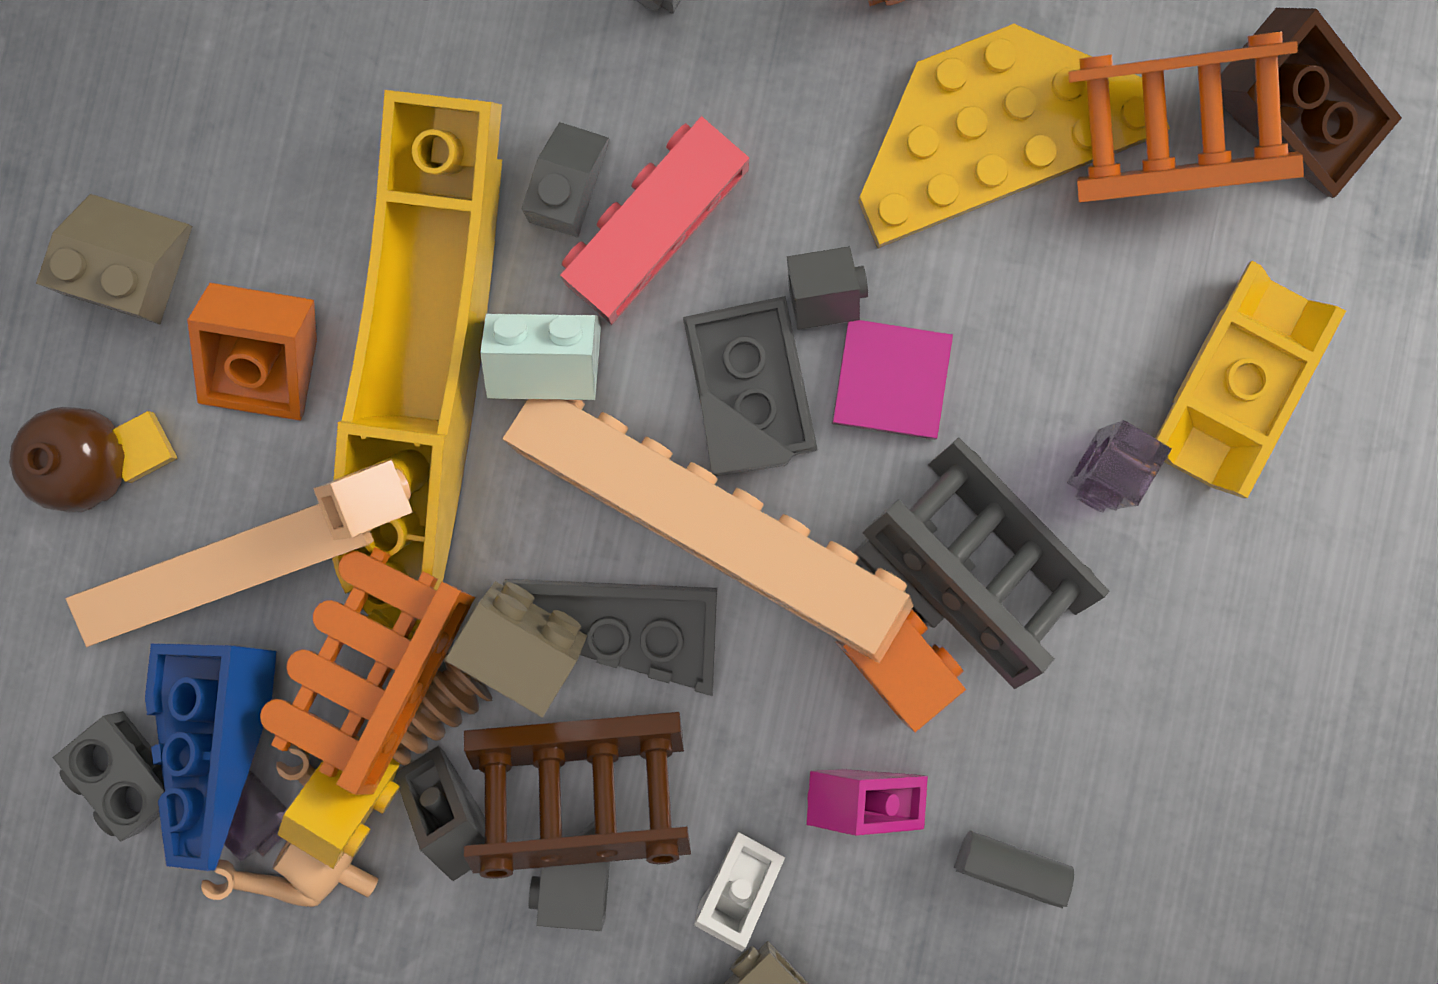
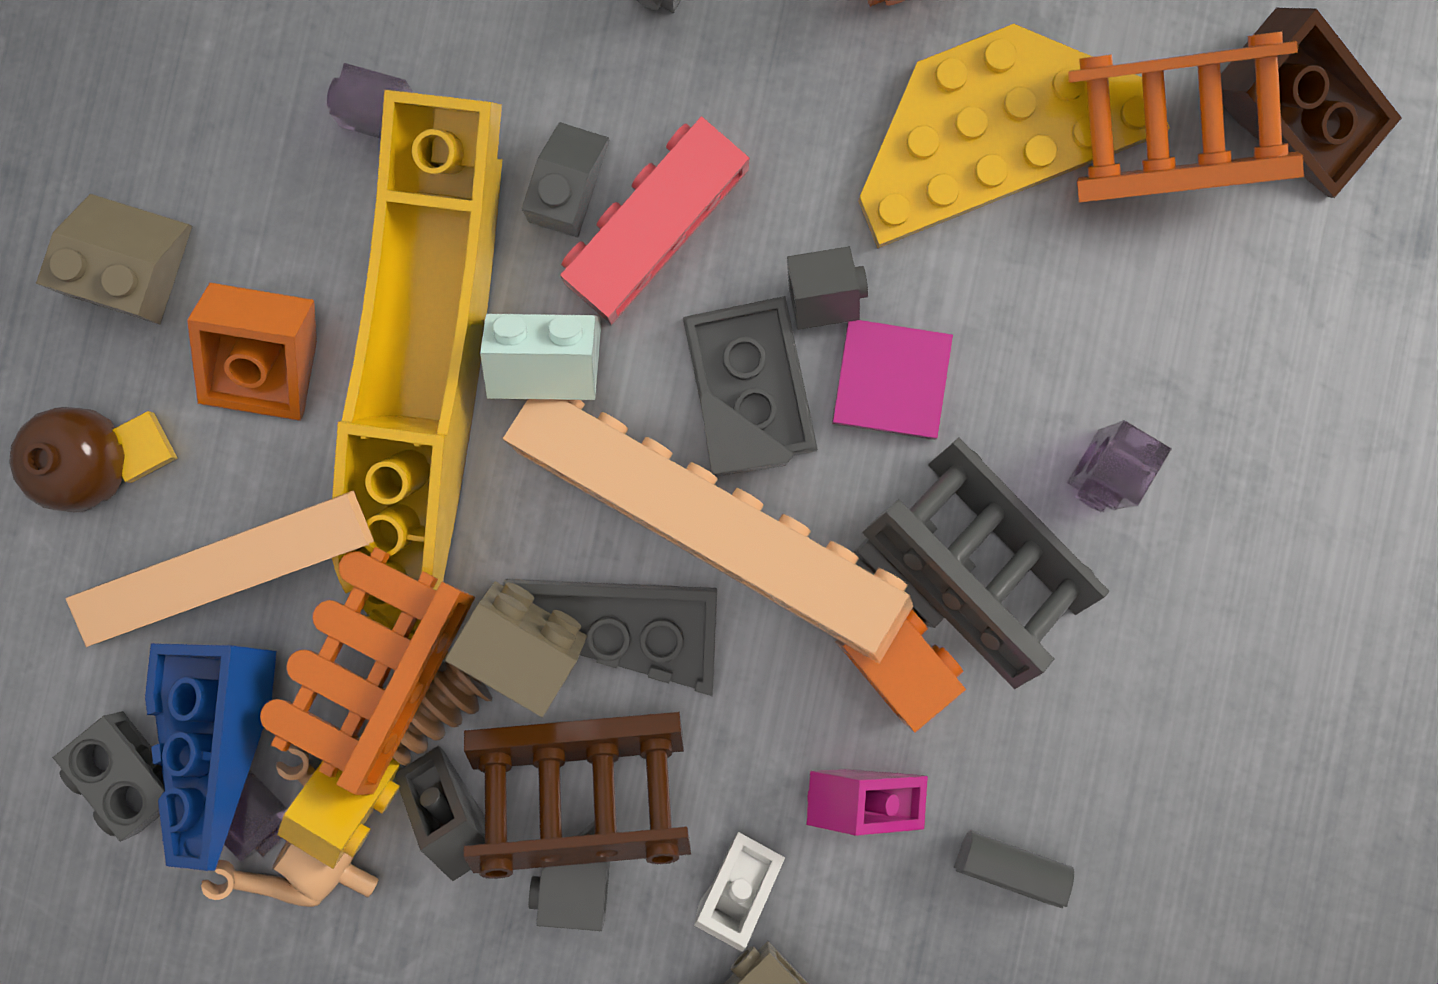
light nougat brick [313,460,412,540] -> none
yellow piece [1150,261,1346,498] -> none
none -> clear purple brick [327,63,414,139]

